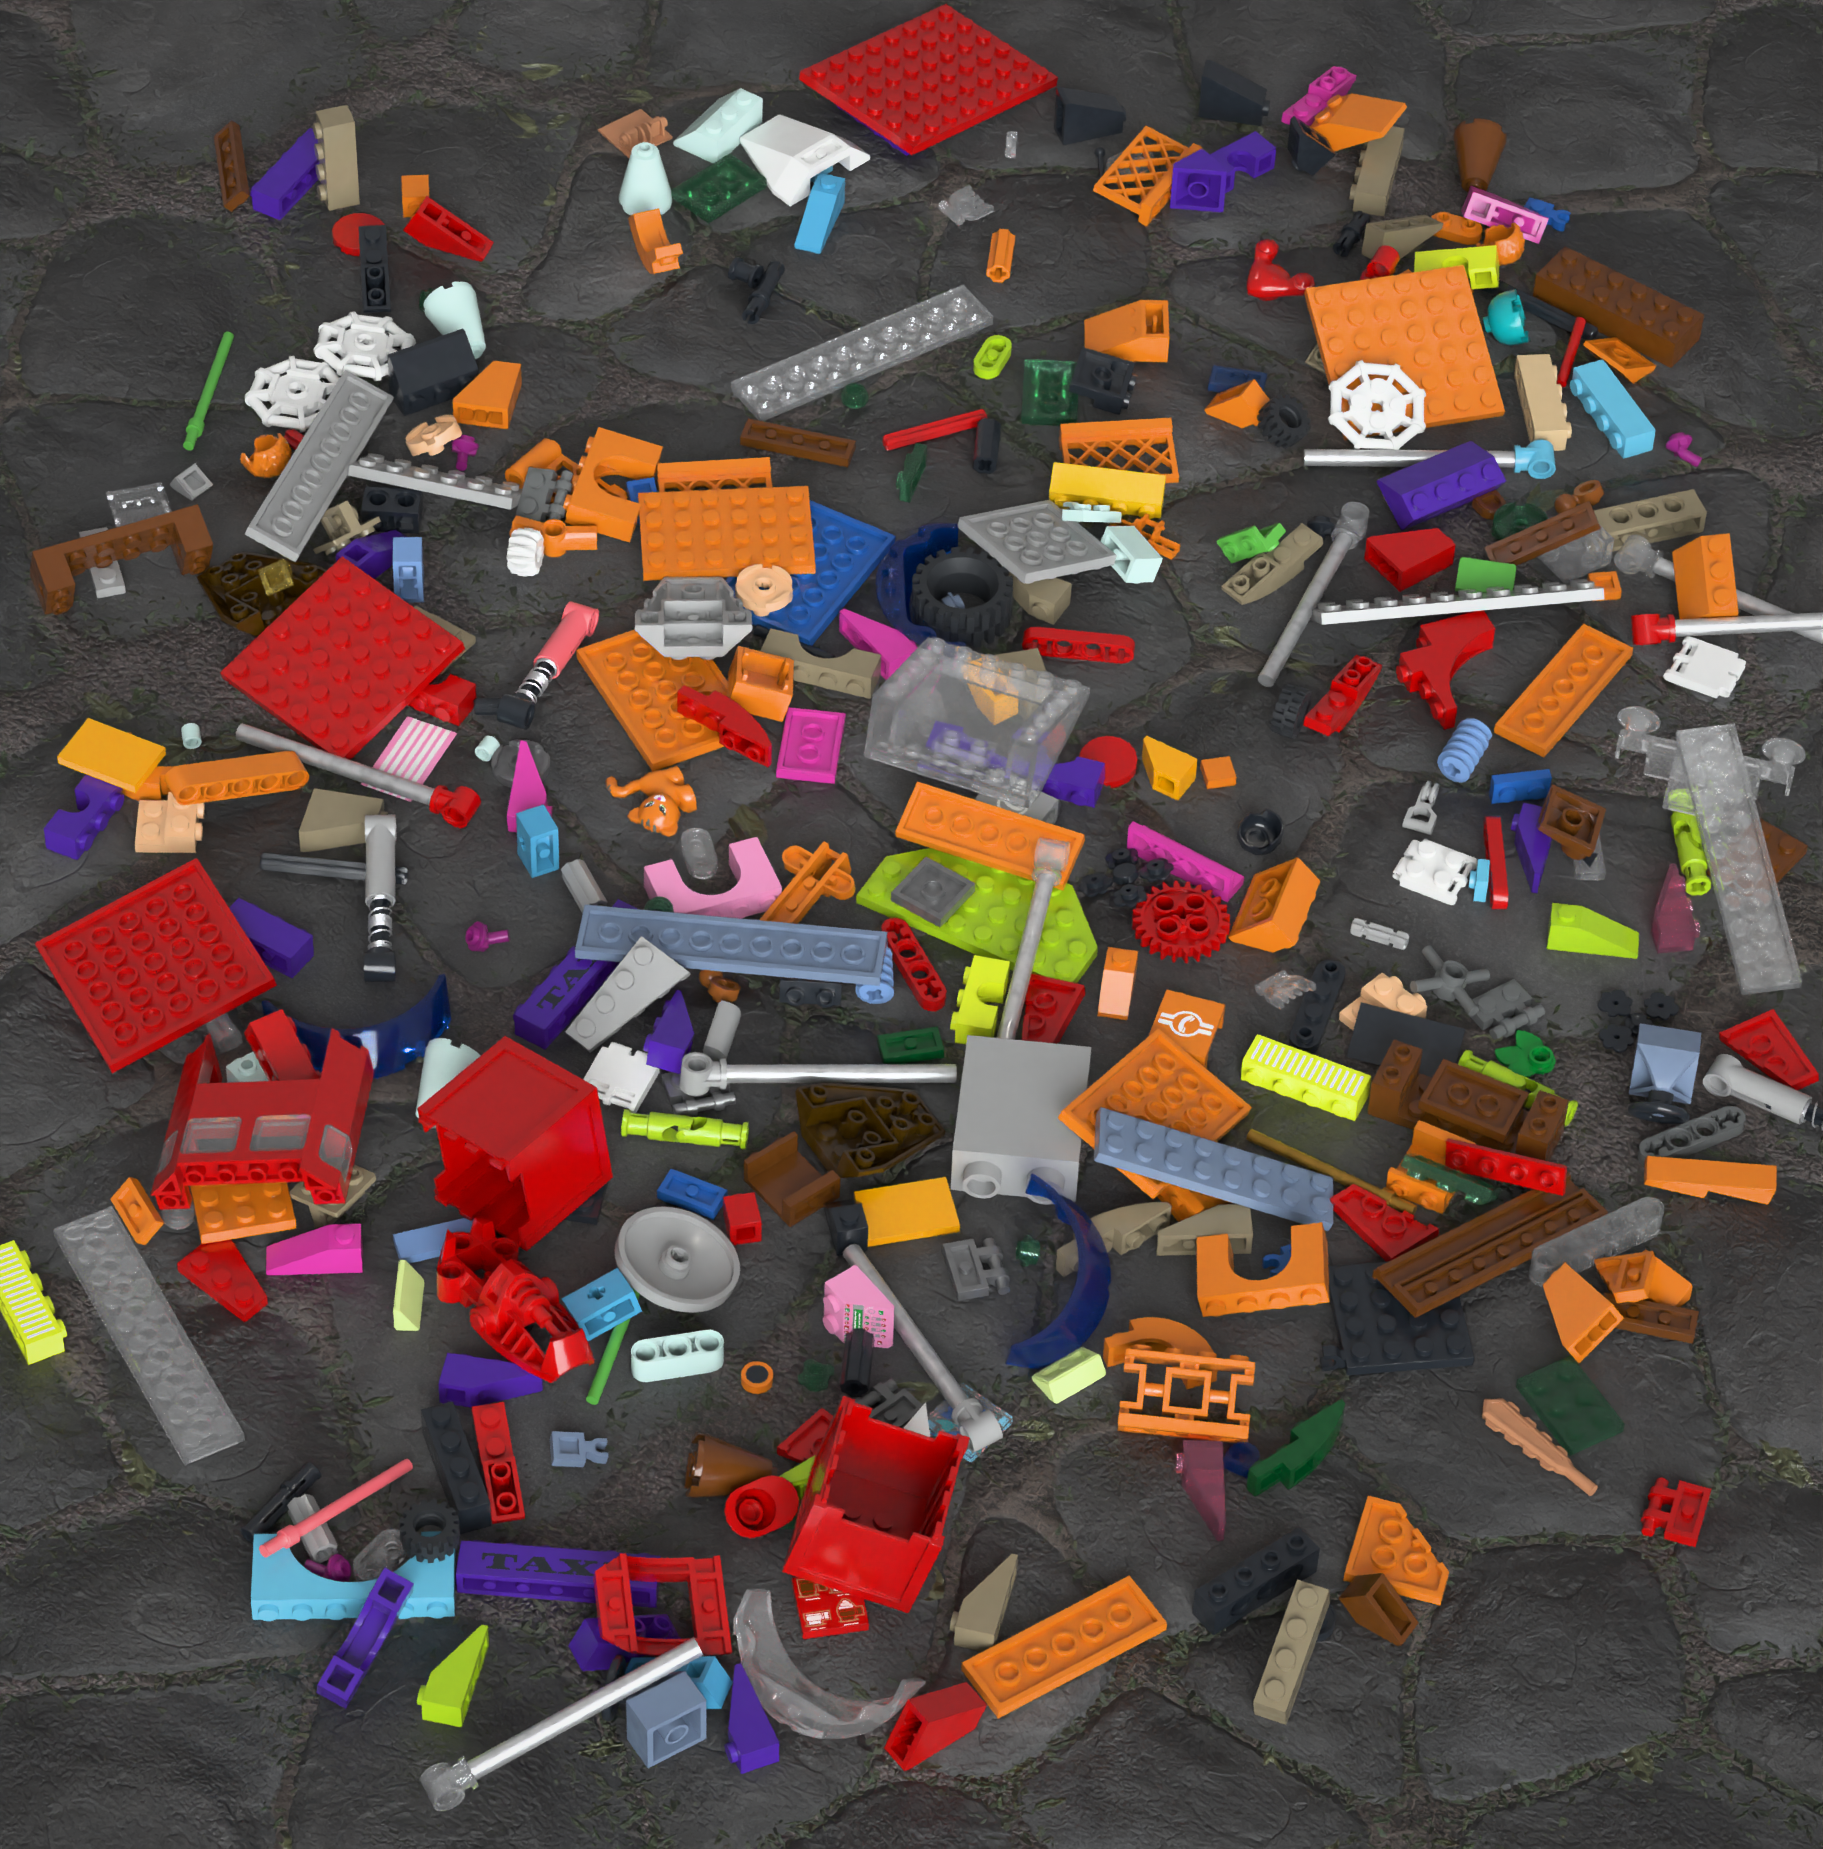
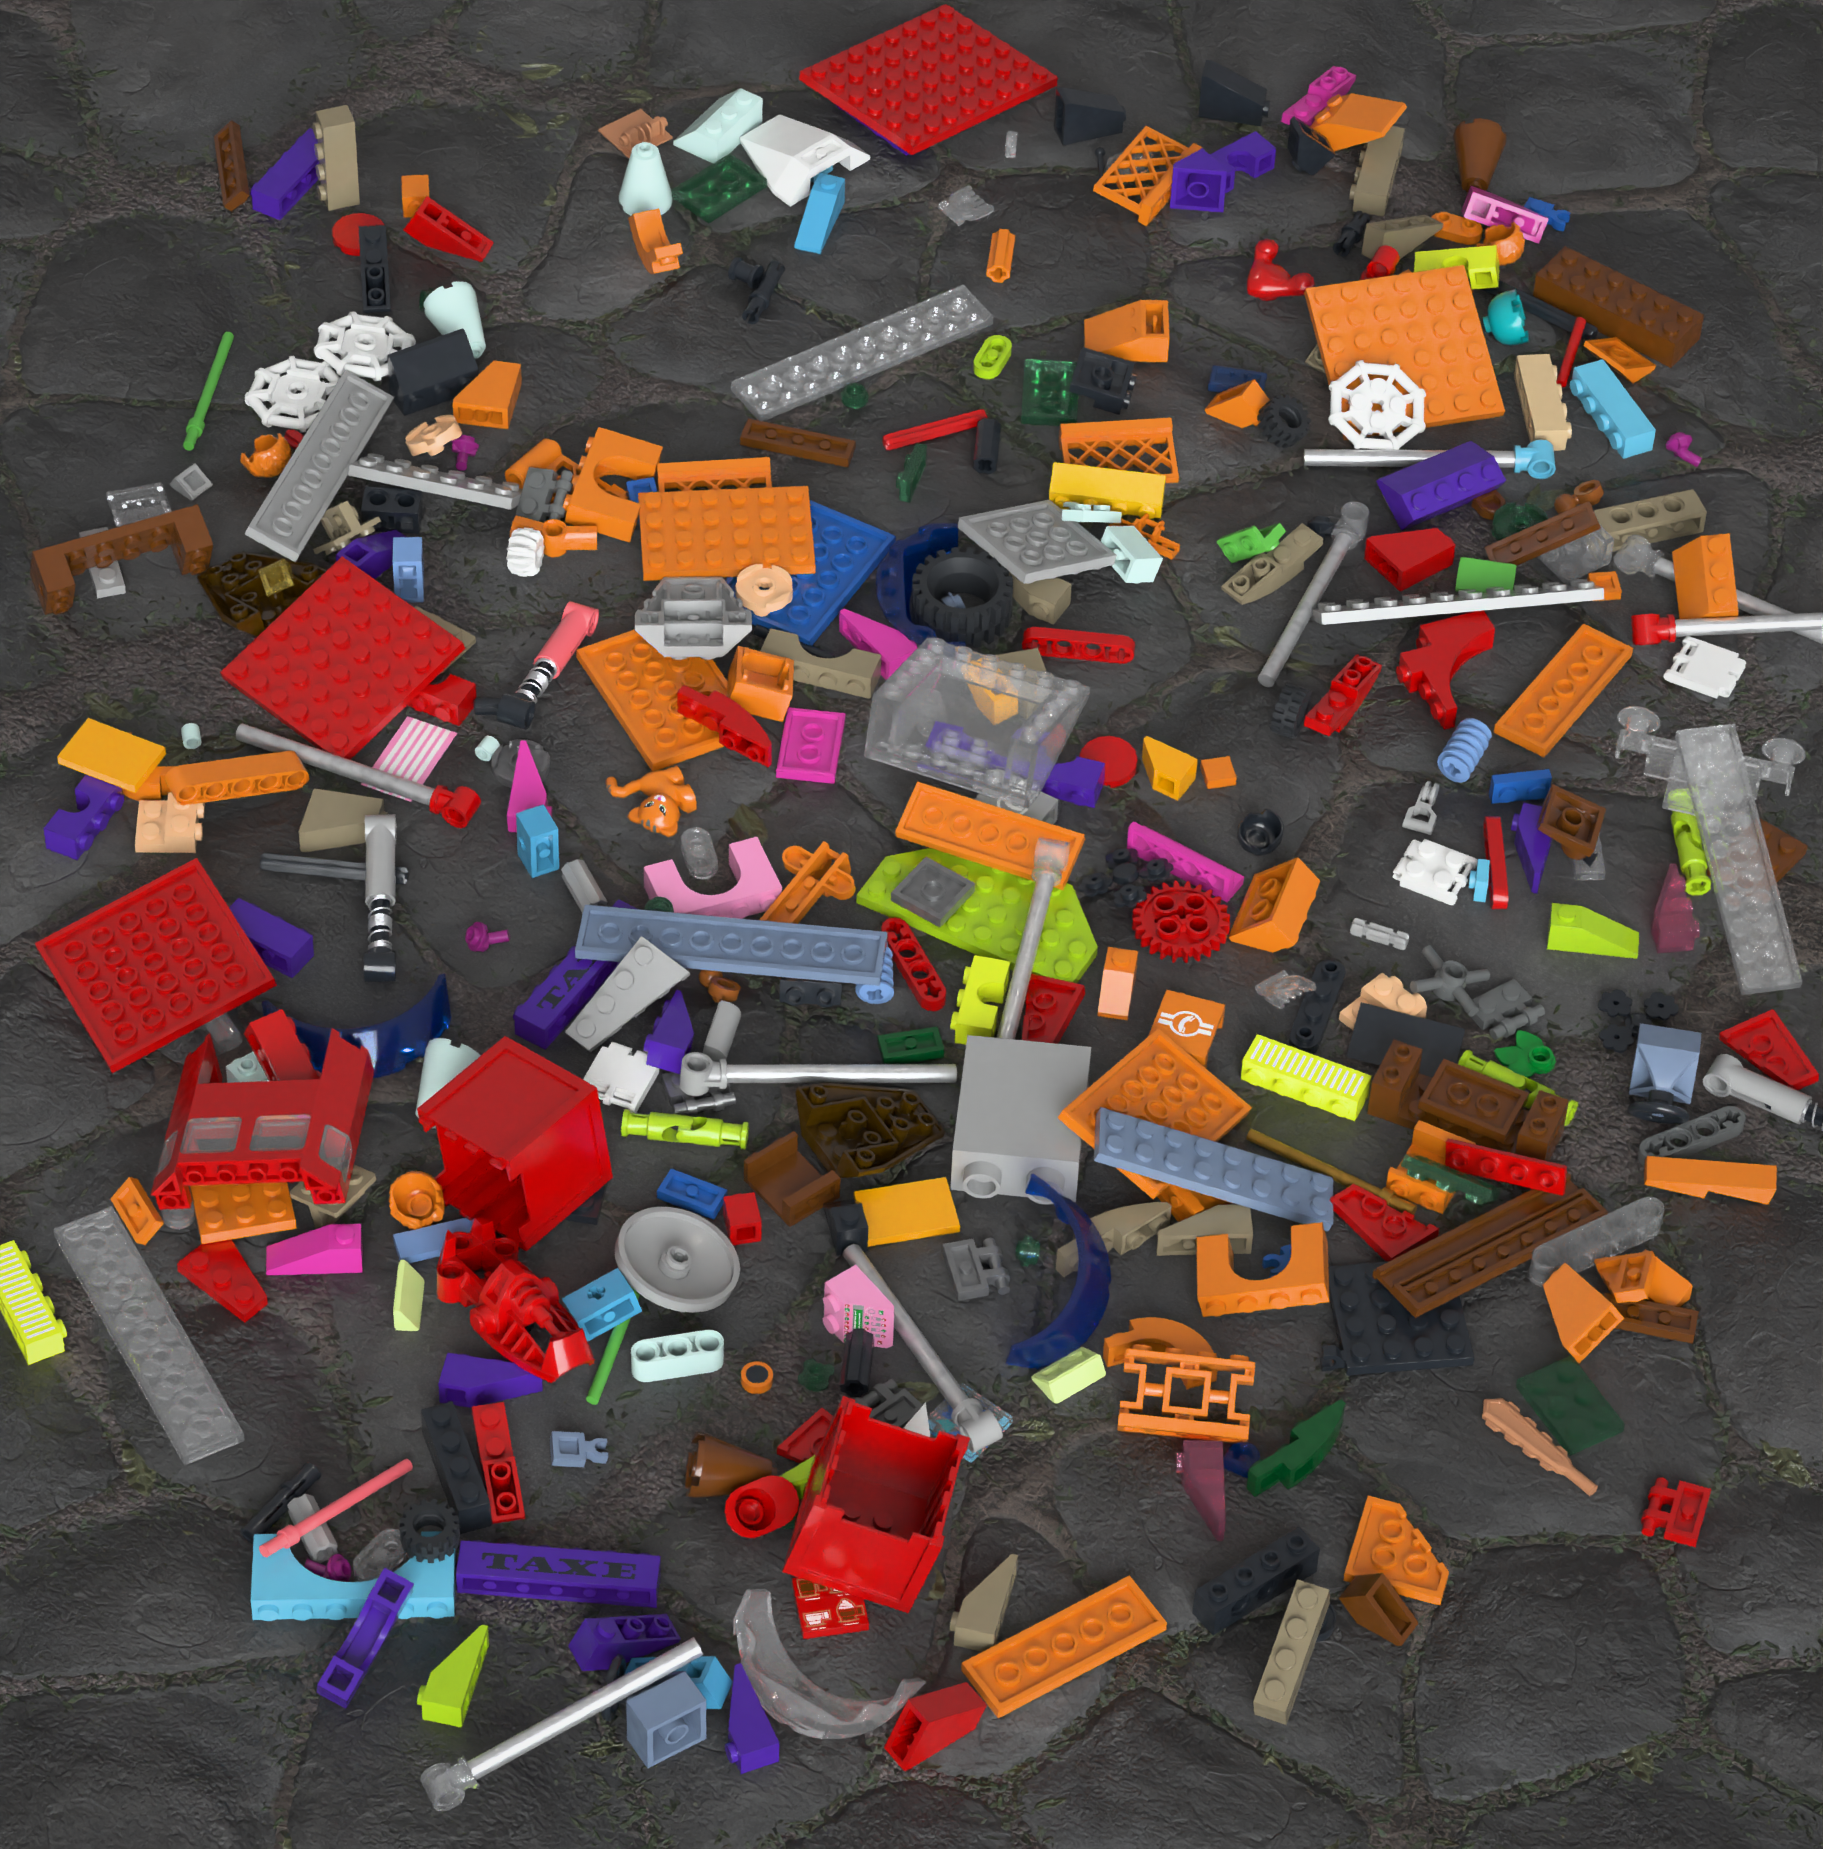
red wedge [593,1553,732,1656] -> none
none -> orange hair [389,1171,445,1230]

